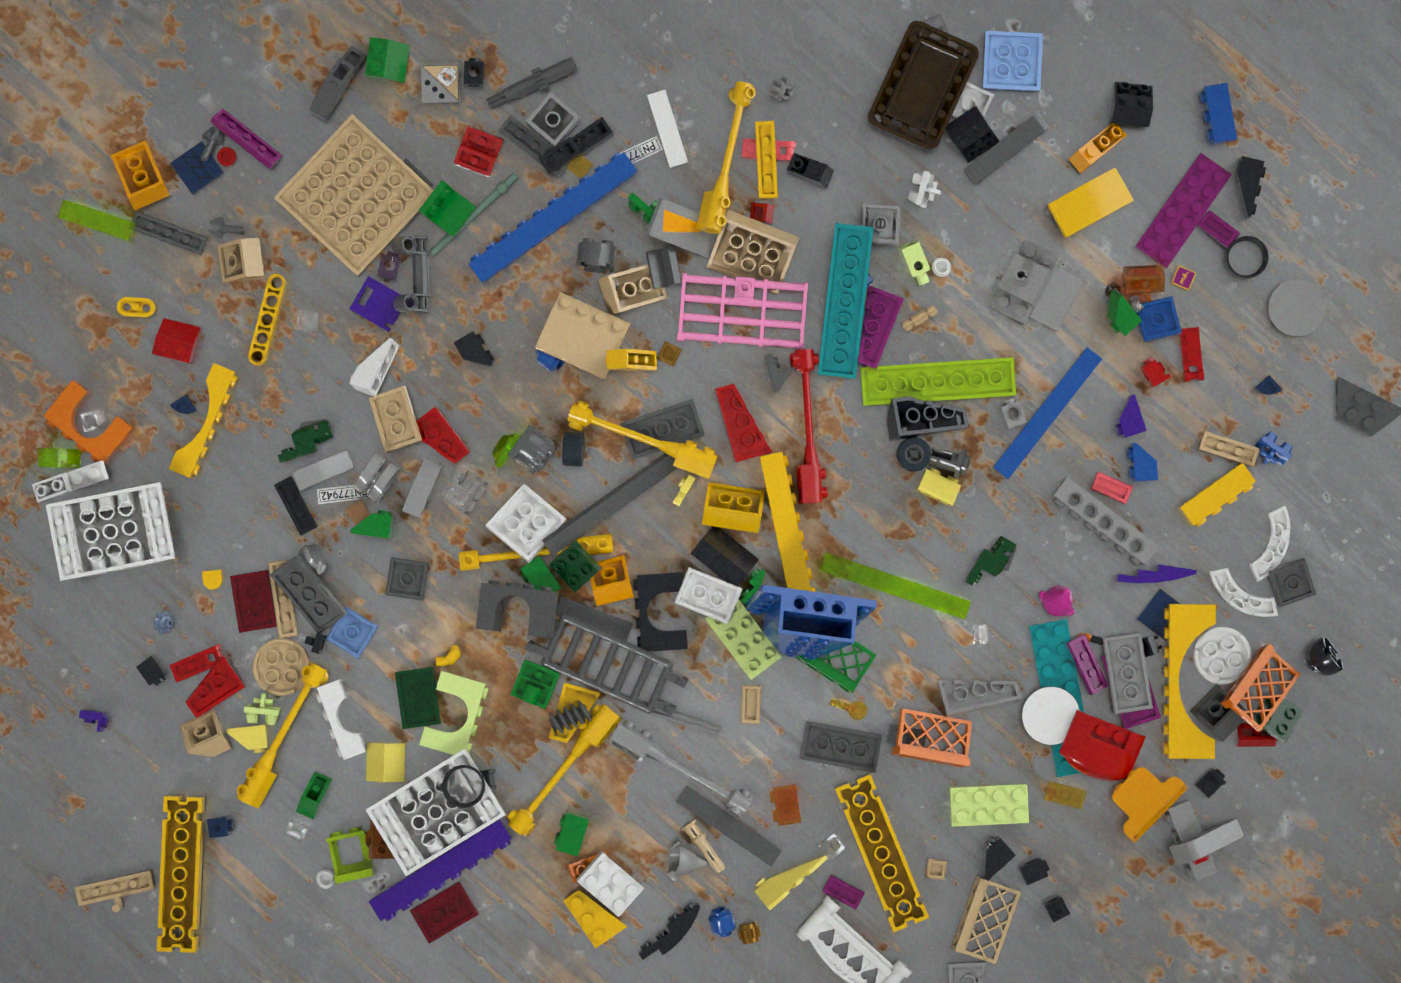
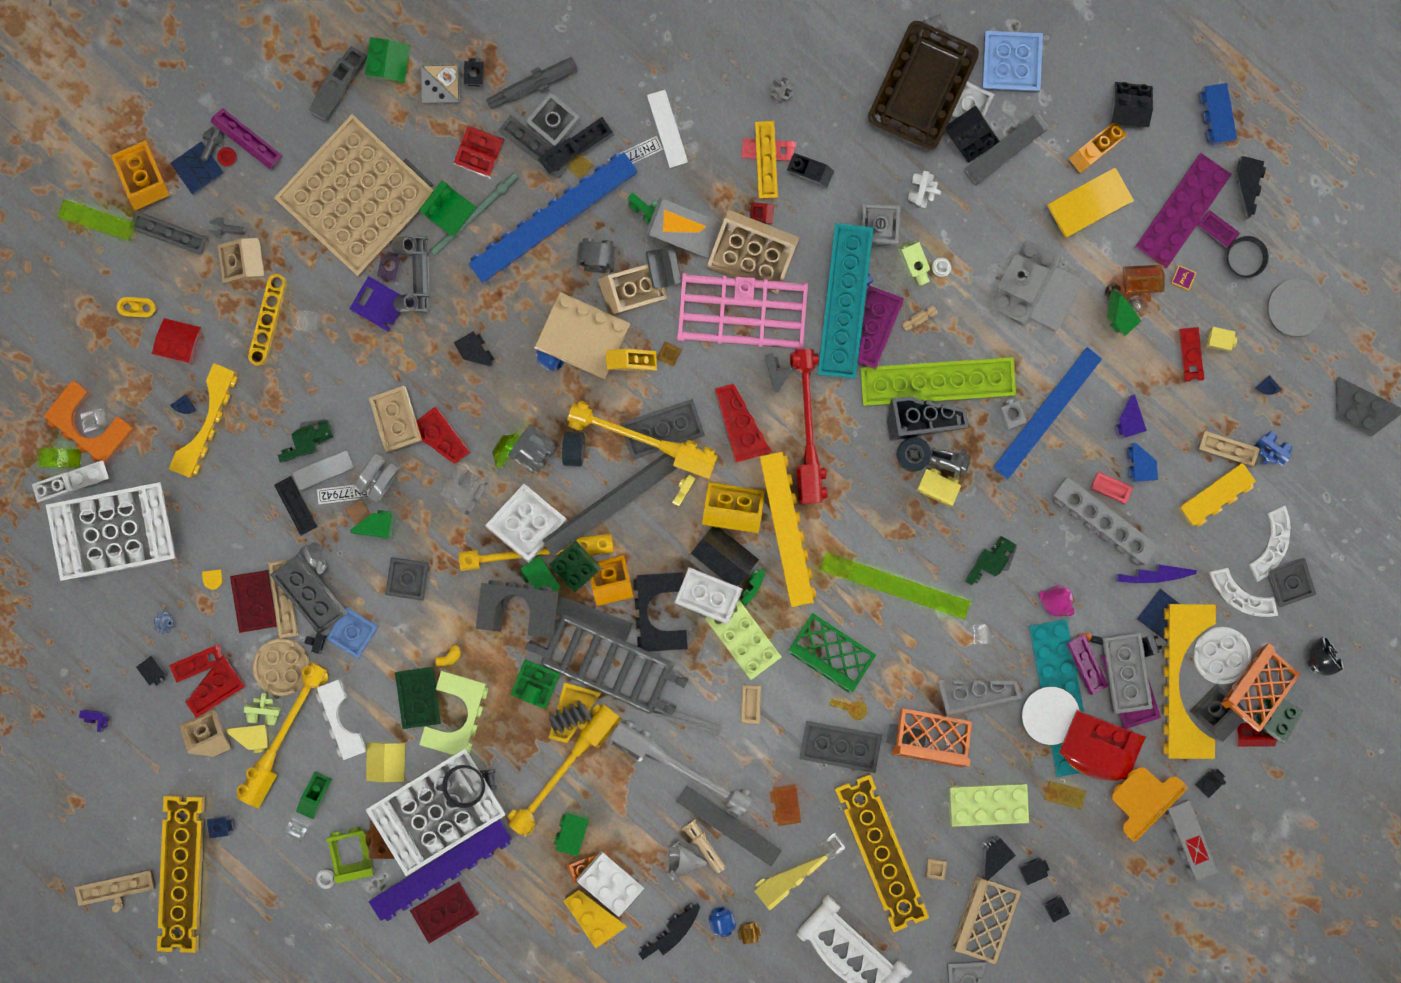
white slope [349,338,399,397] -> none
light grey slope [402,458,443,518] -> none
yellow bar [696,81,755,234] -> none
blue wedge [746,585,877,660] -> none
magenta plate [822,875,865,910] -> none
blue tile [1135,296,1182,343] -> none
red brick [1140,357,1170,388] -> none
light grey beam [1169,818,1244,865] -> none
none -> light yellow brick [1206,327,1237,352]

